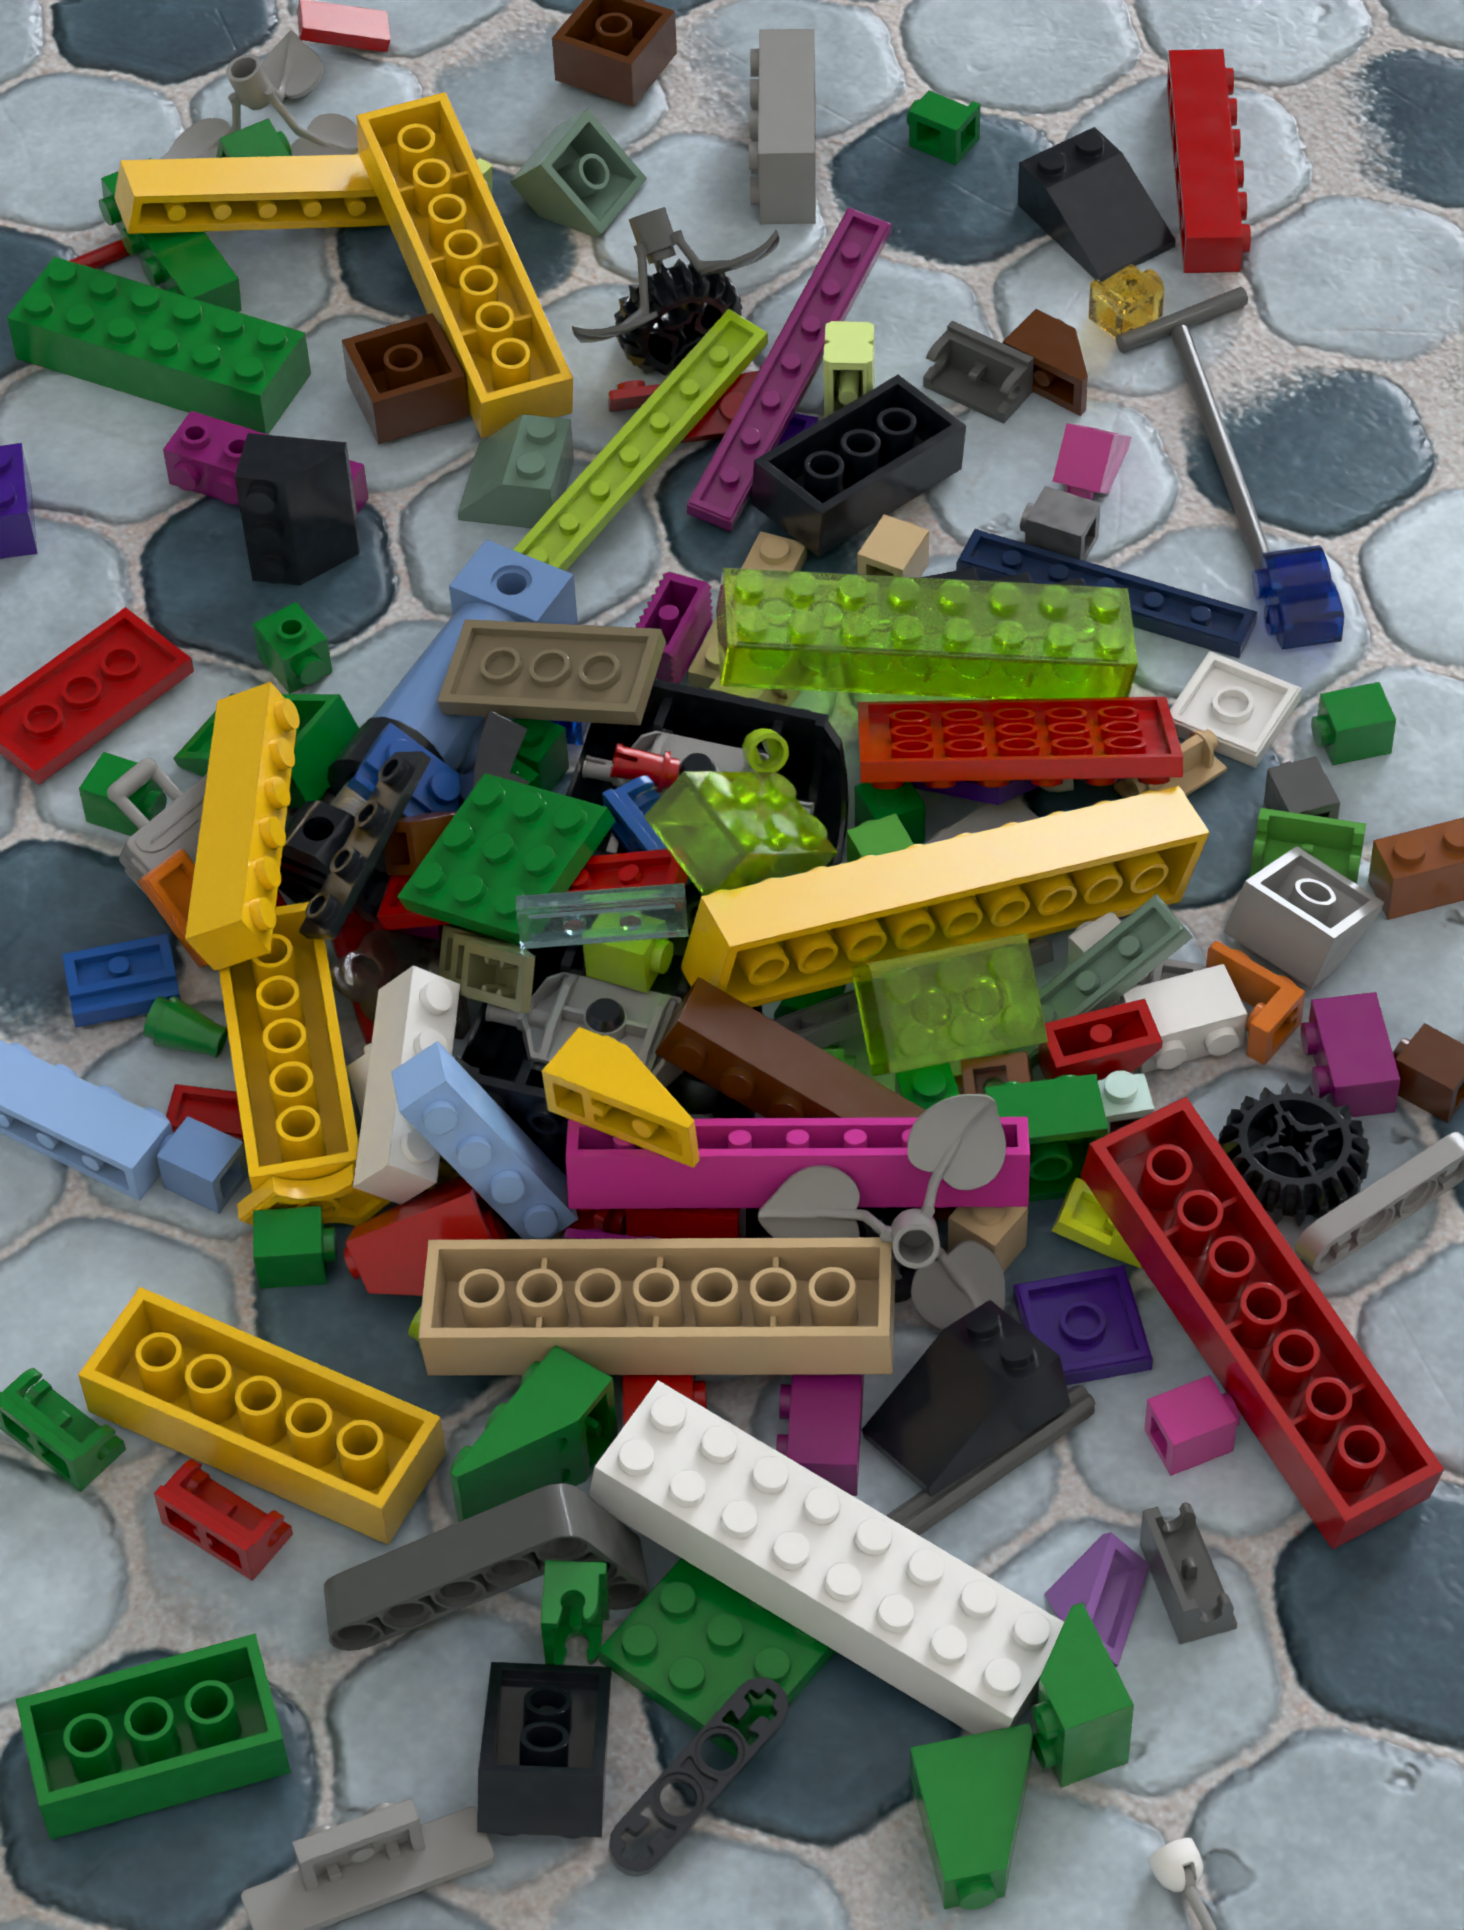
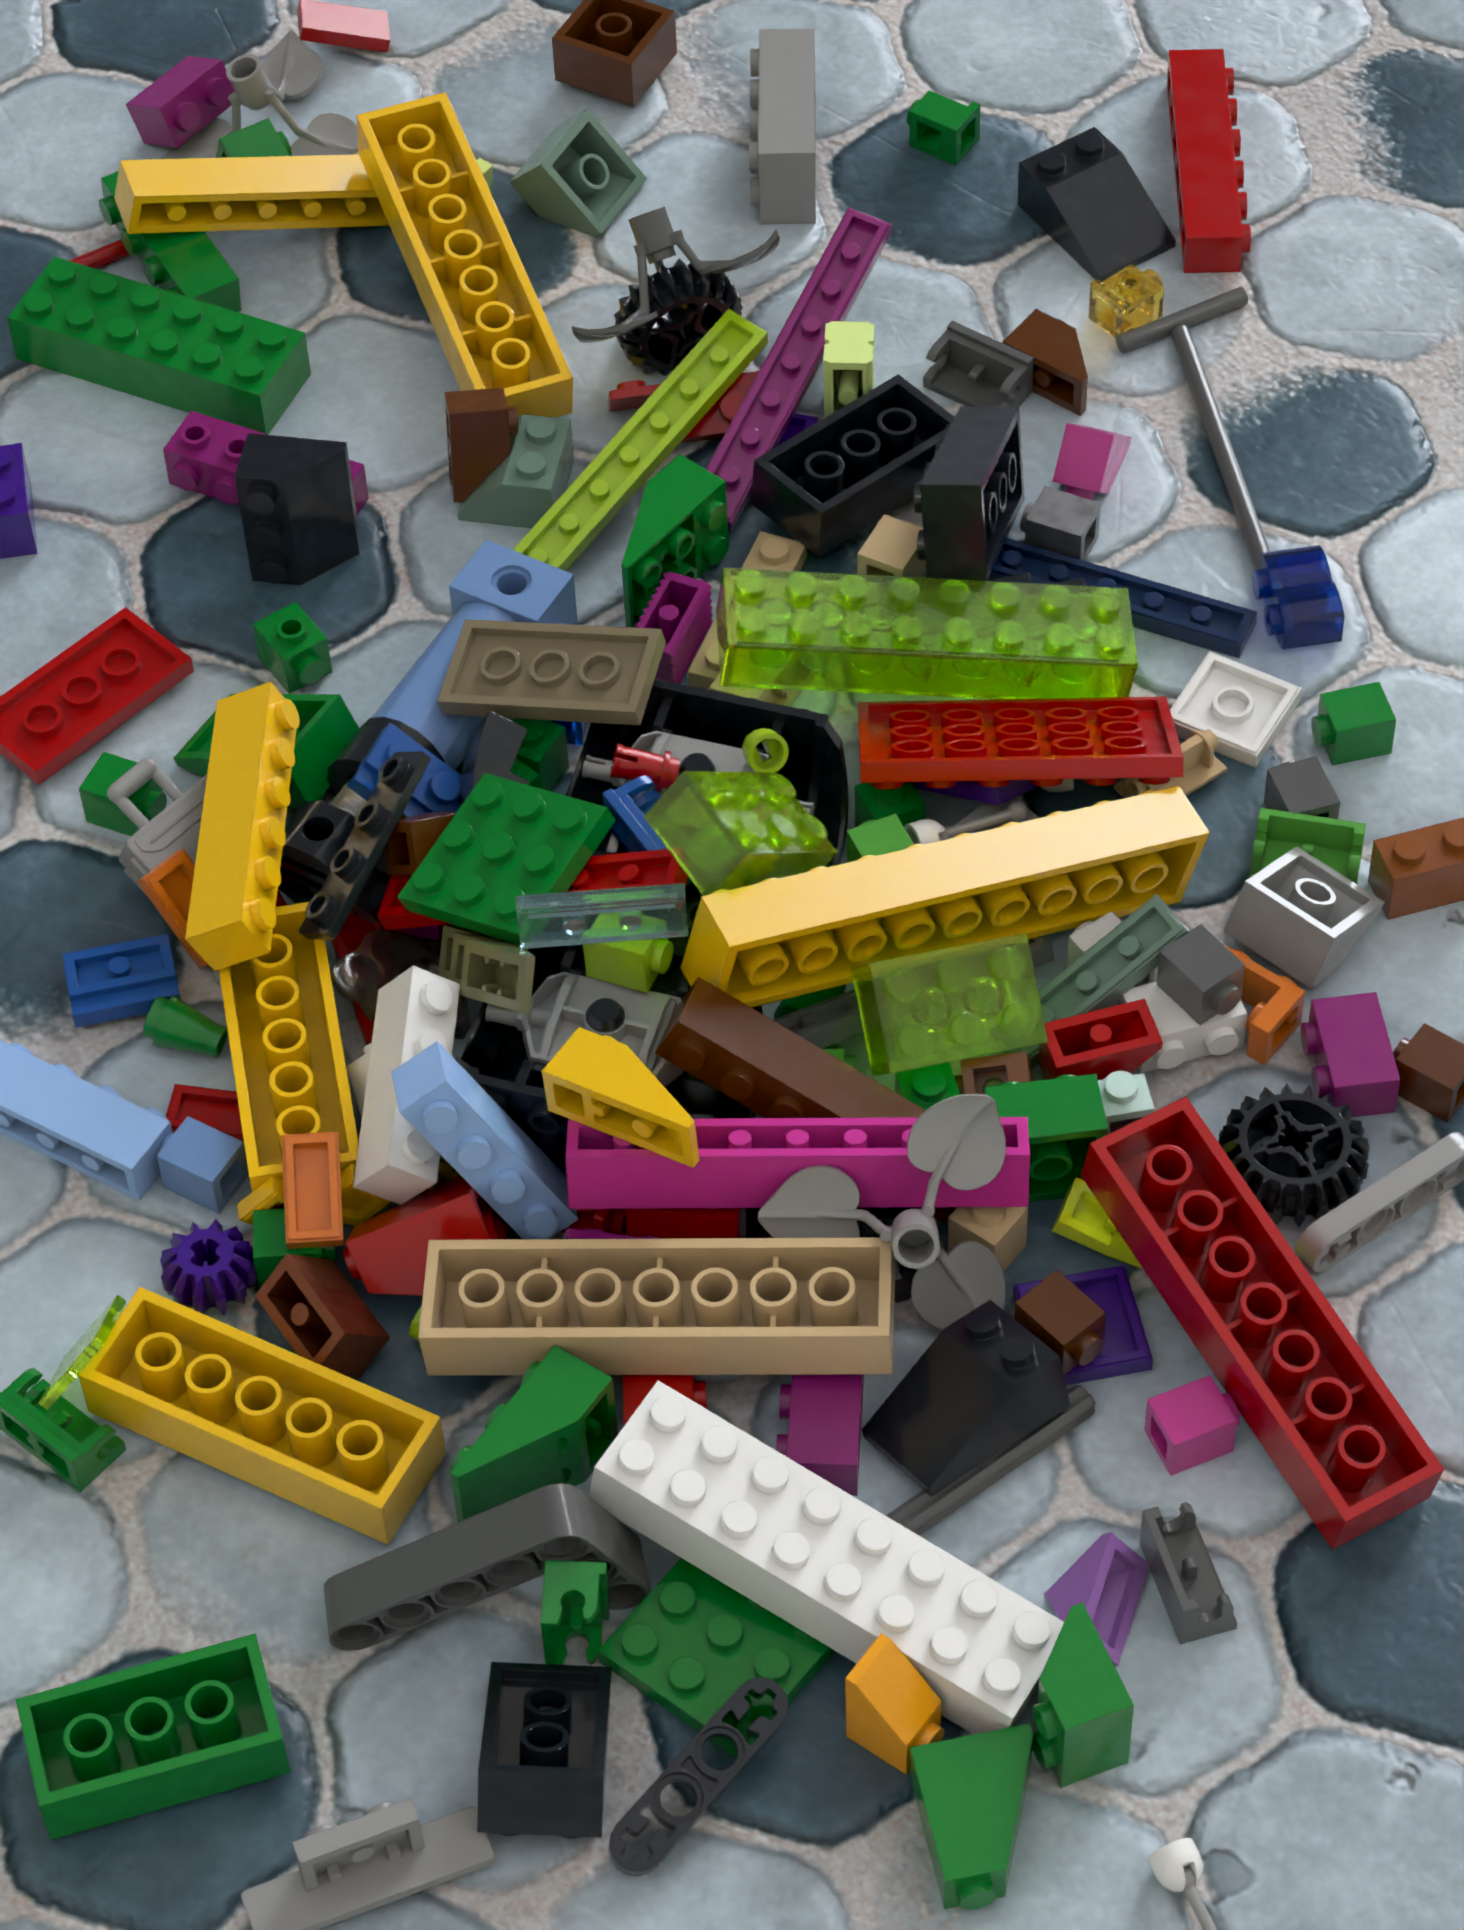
red hinge [154,1458,293,1581] -> none
reddish brown brick [342,313,469,444] -> none
none -> clear neon green piece [39,1295,127,1410]
none -> magenta brick [126,56,235,148]
none -> dark purple gear [160,1219,257,1316]
none -> copper brick [255,1254,390,1379]
none -> orange tile [282,1132,344,1249]
none -> reddish brown slope [444,387,518,503]
none -> green slope [621,454,729,628]
none -> light orange slope [845,1633,945,1775]
none -> hinge [904,801,1028,845]
none -> black brick [913,406,1025,580]
none -> reddish brown brick [1014,1270,1106,1375]
none -> dark grey brick [1157,924,1245,1025]

